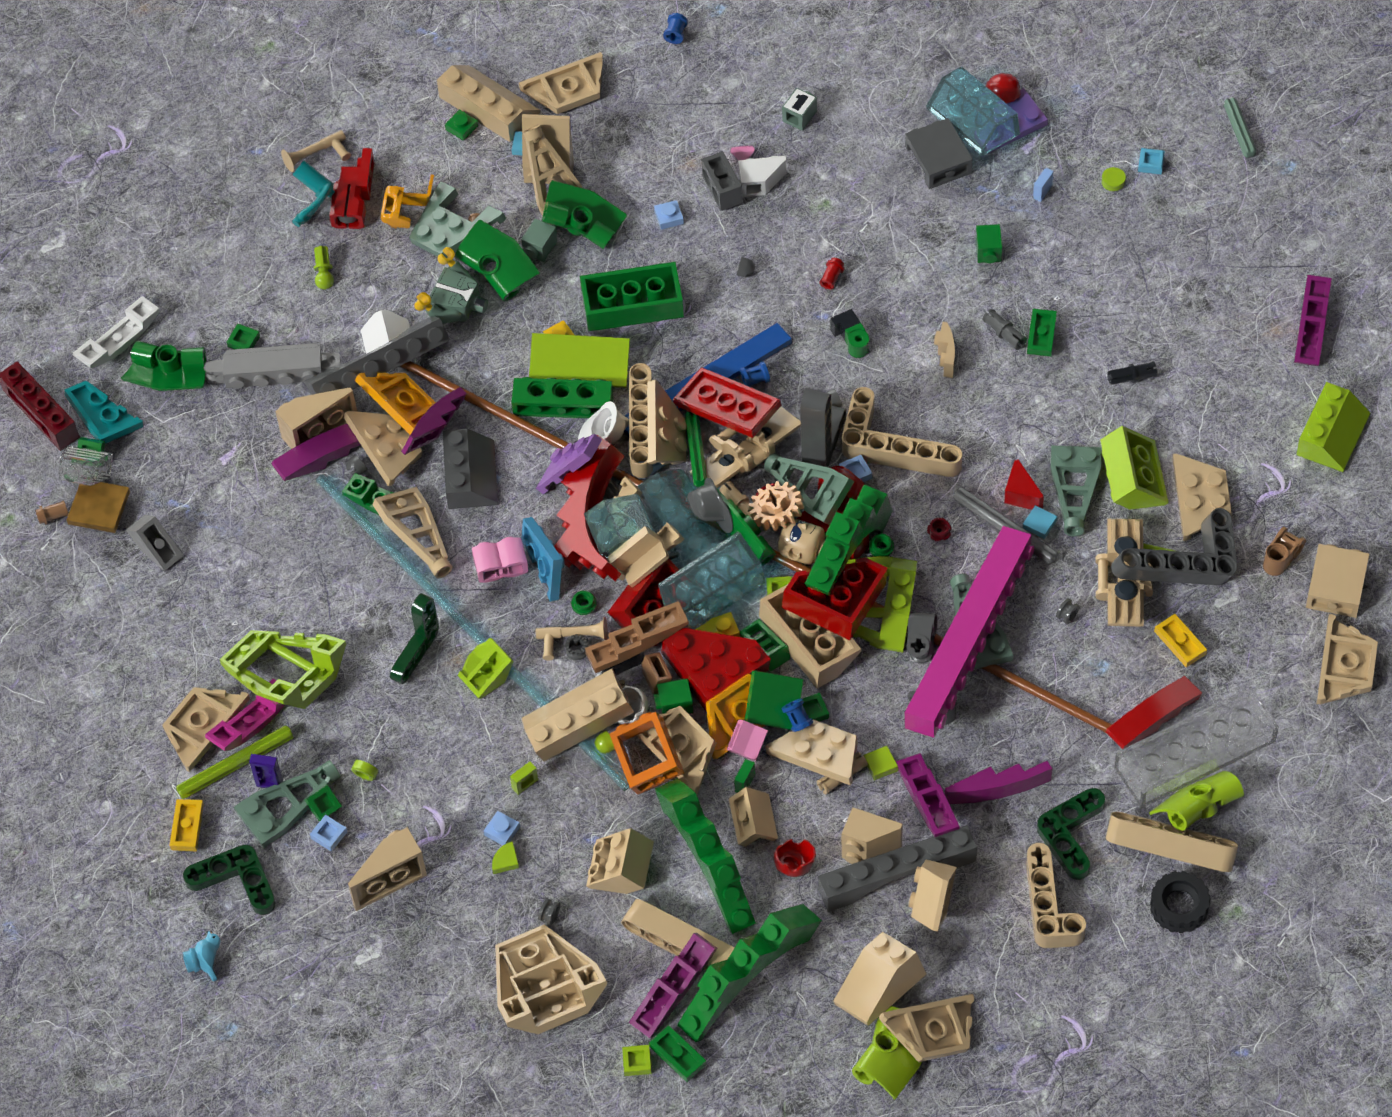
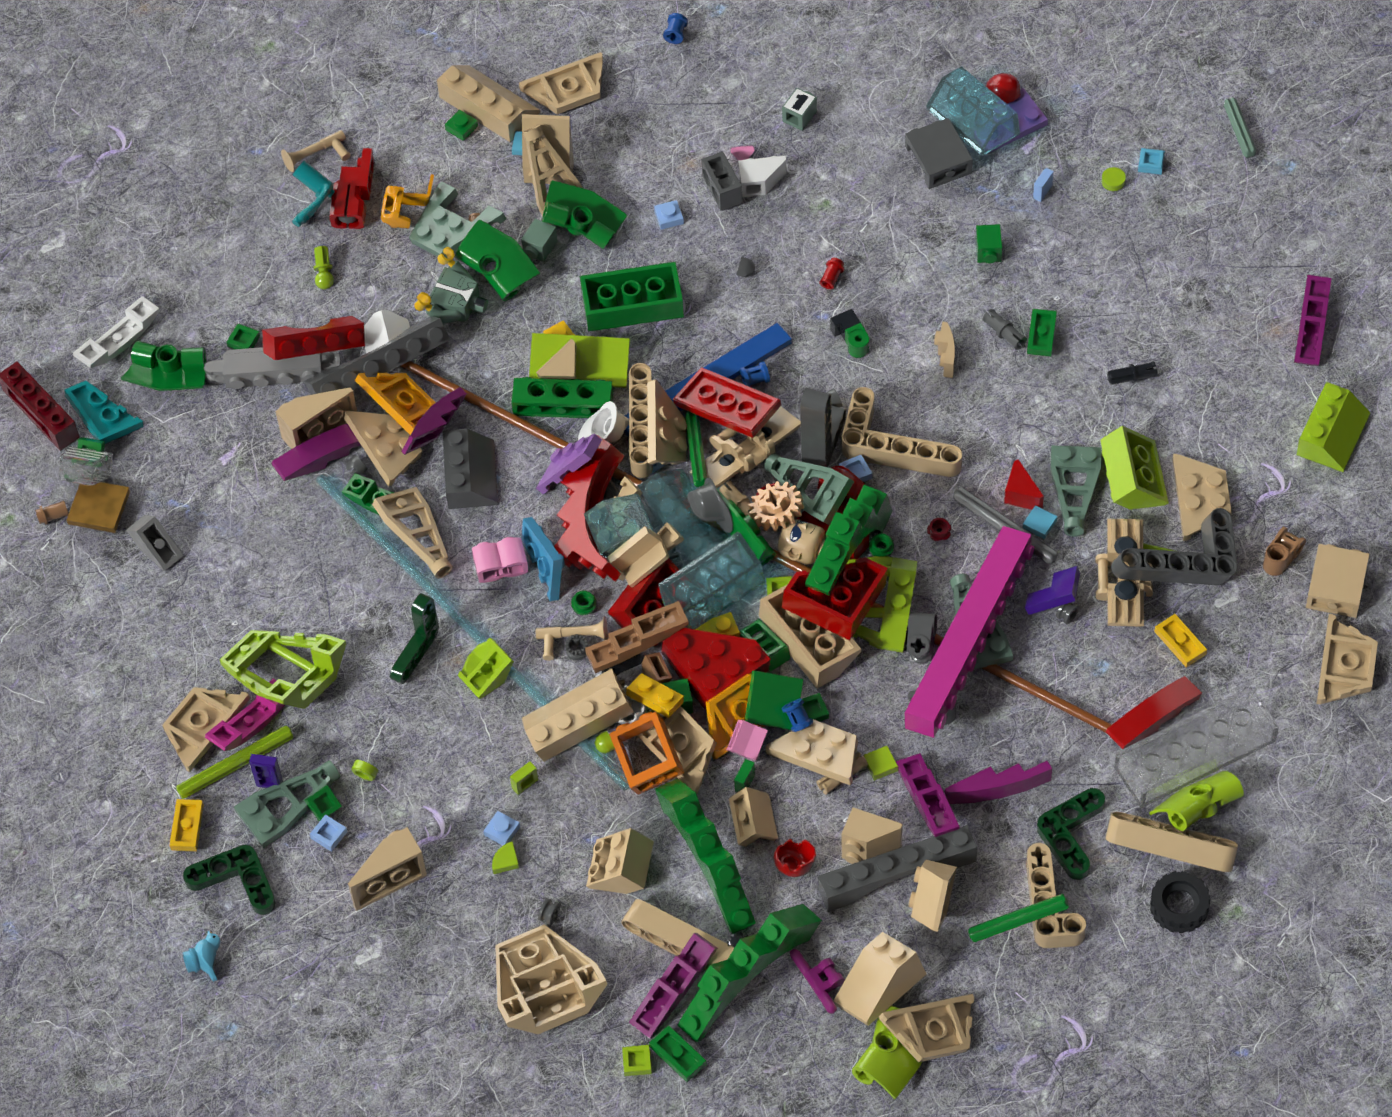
none -> red arch [262,316,365,360]
none -> tan slope [536,339,577,380]
none -> yellow plate [626,673,684,718]
none -> black axle [727,932,748,948]
none -> magenta piece [790,948,845,1014]
none -> green axle [968,894,1069,942]
none -> dark purple tile [1025,566,1080,615]

